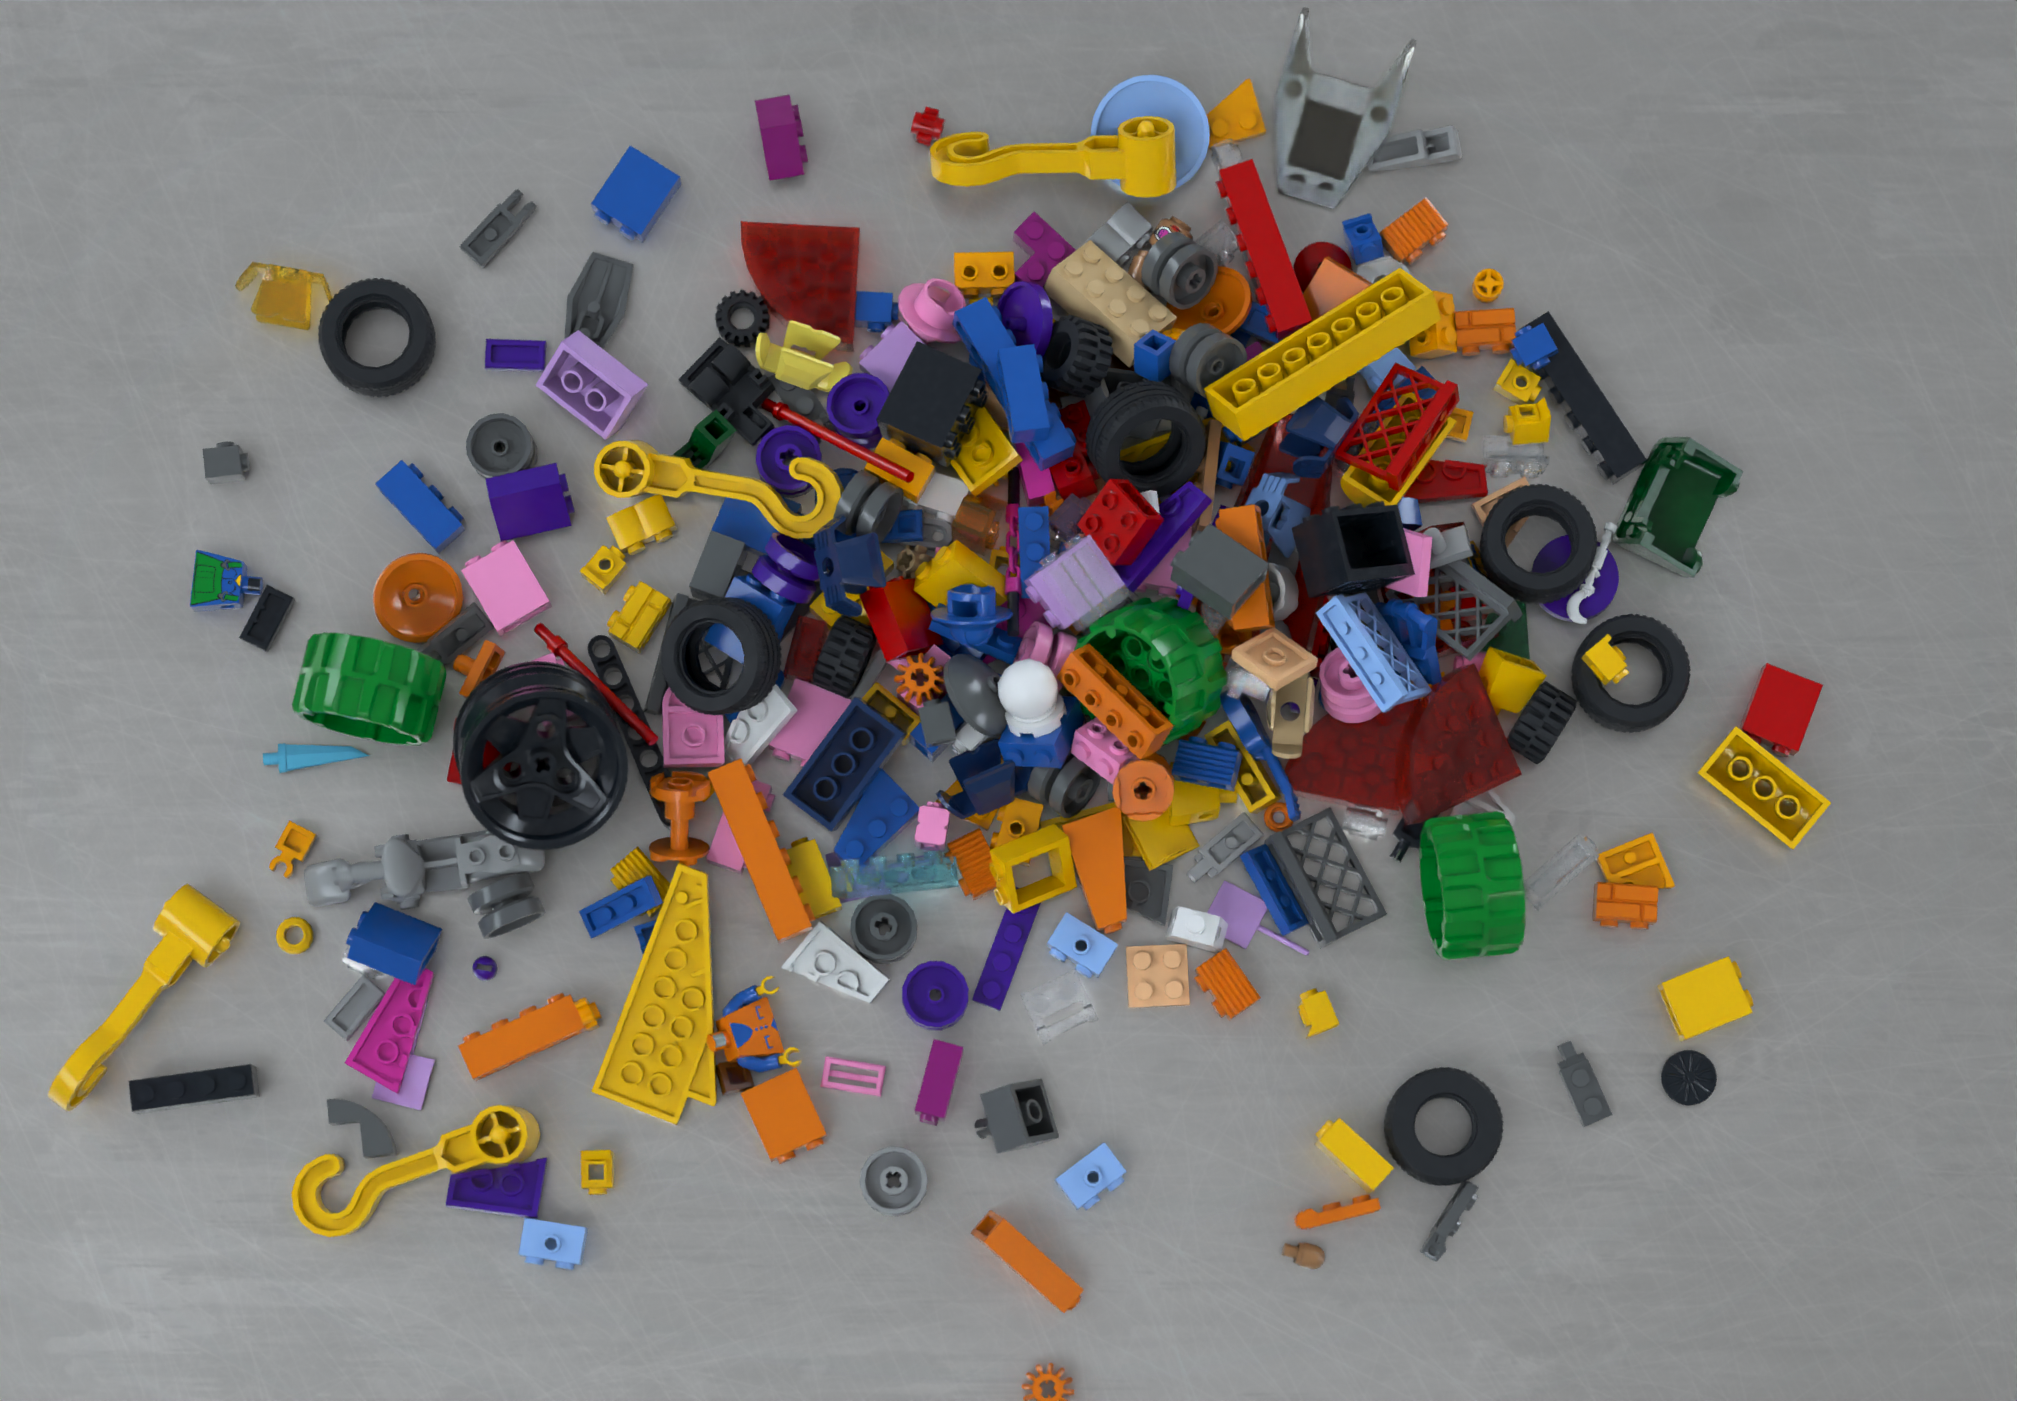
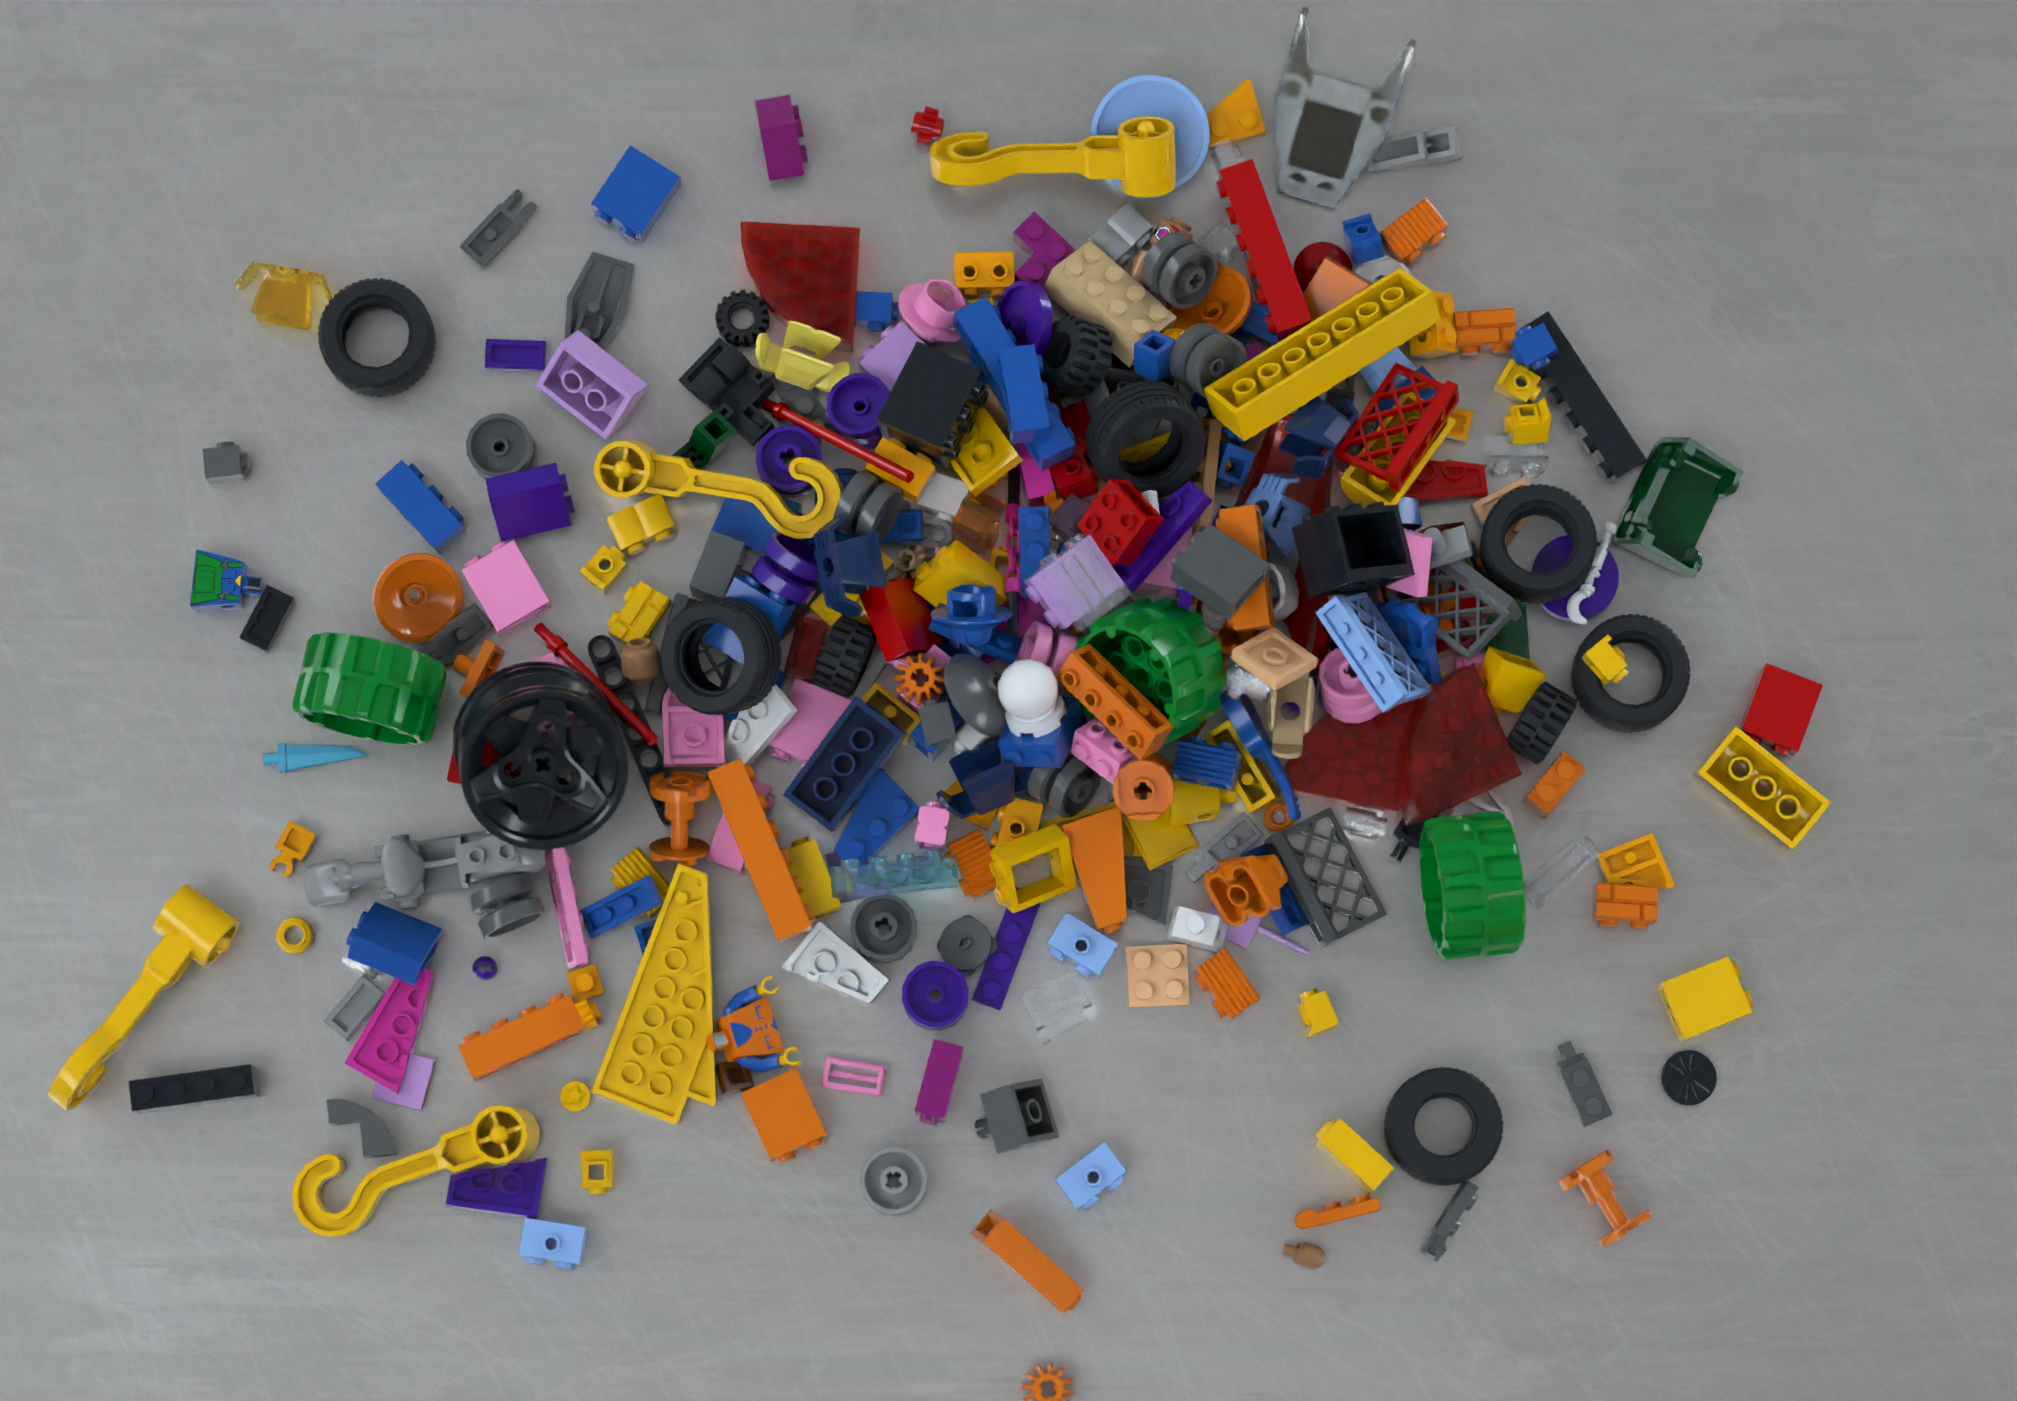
light orange wheel [1472,269,1504,303] -> none
none -> bright pink plate [544,847,590,970]
none -> yellow tile [560,1081,591,1112]
none -> light orange plate [566,964,605,1001]
none -> medium nougat head [620,638,661,685]
none -> dark grey piece [937,915,998,976]
none -> orange piece [1204,855,1288,926]
none -> orange brick [1523,752,1586,819]
none -> orange piece [1557,1149,1652,1248]

